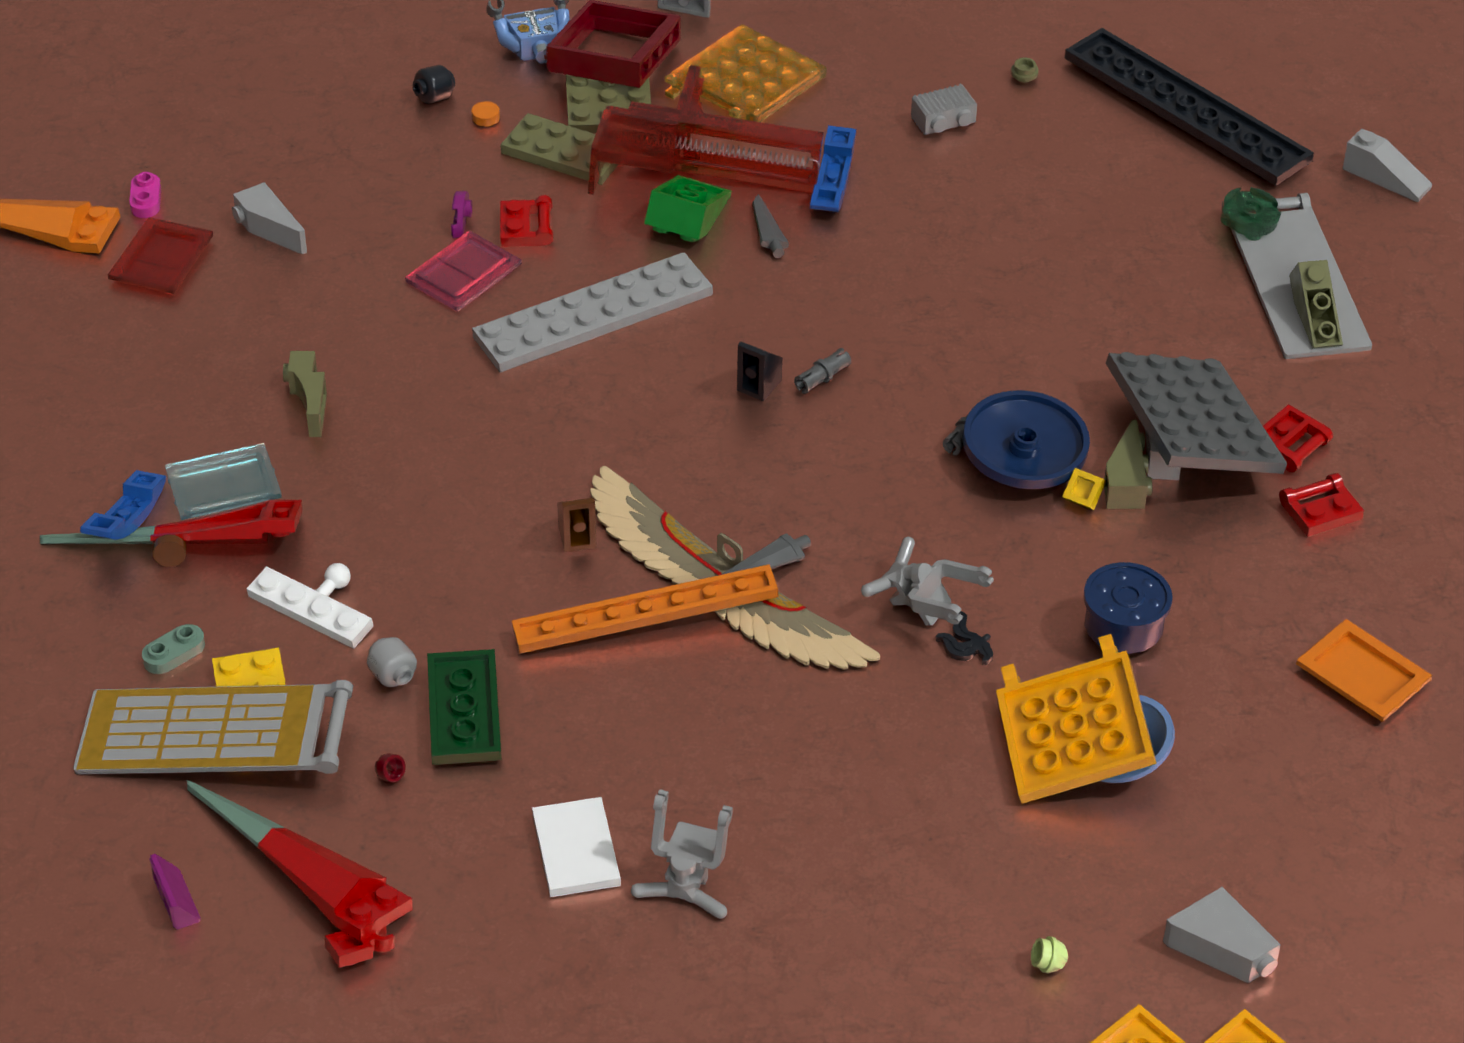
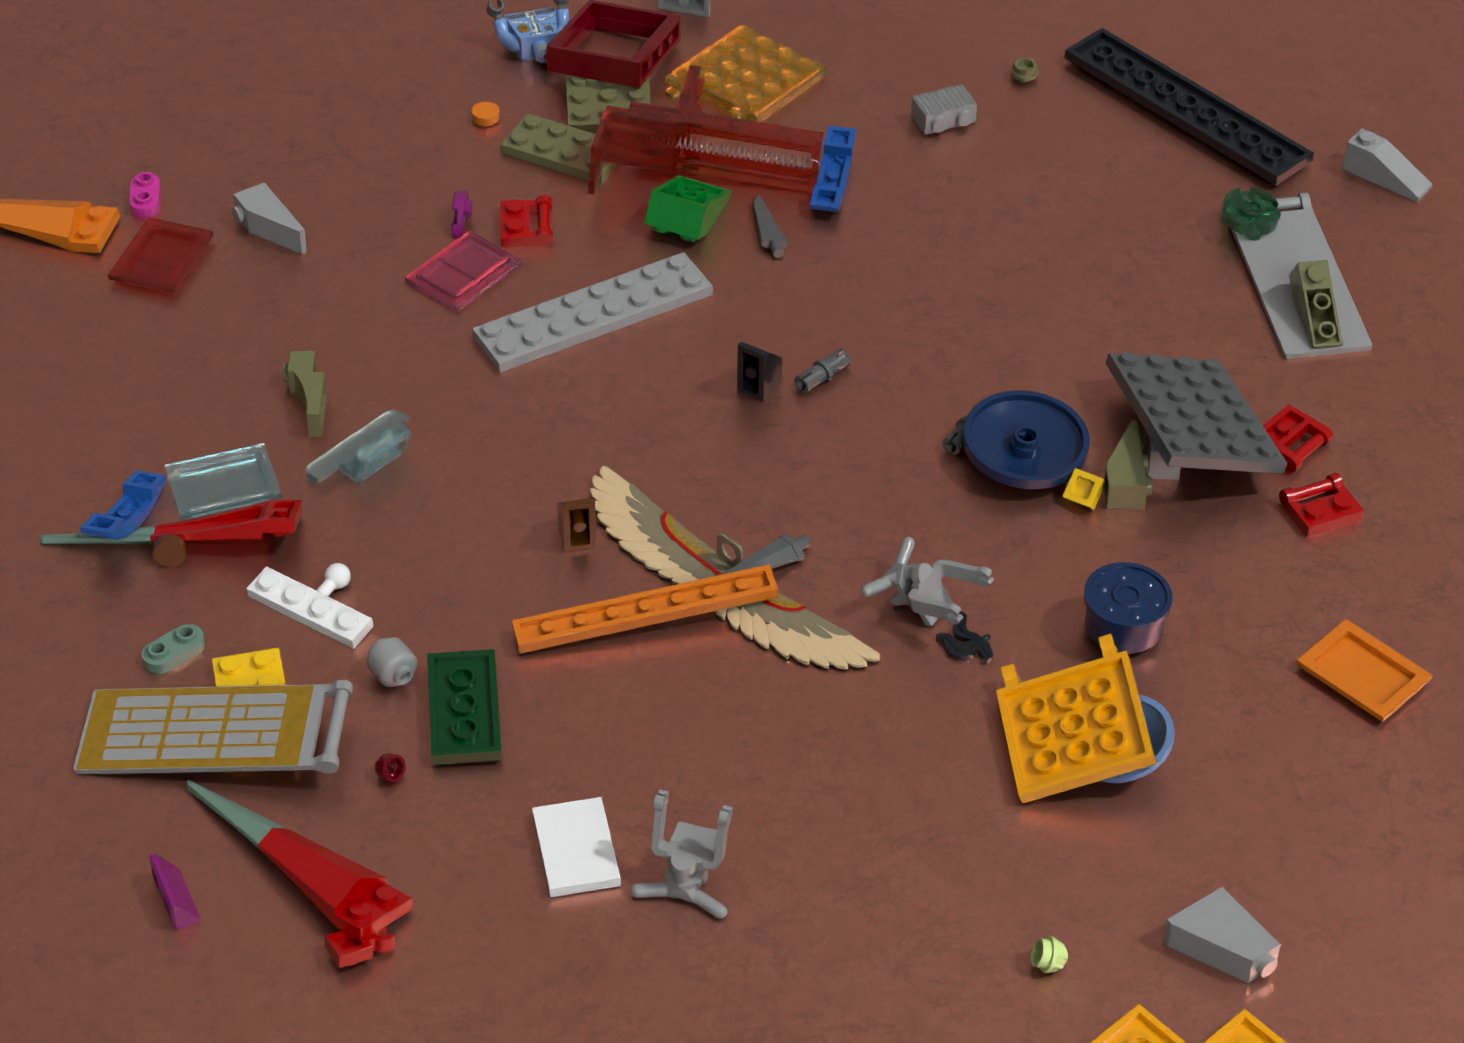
black head [412,65,455,104] -> none
none -> clear light blue plate [305,410,412,484]

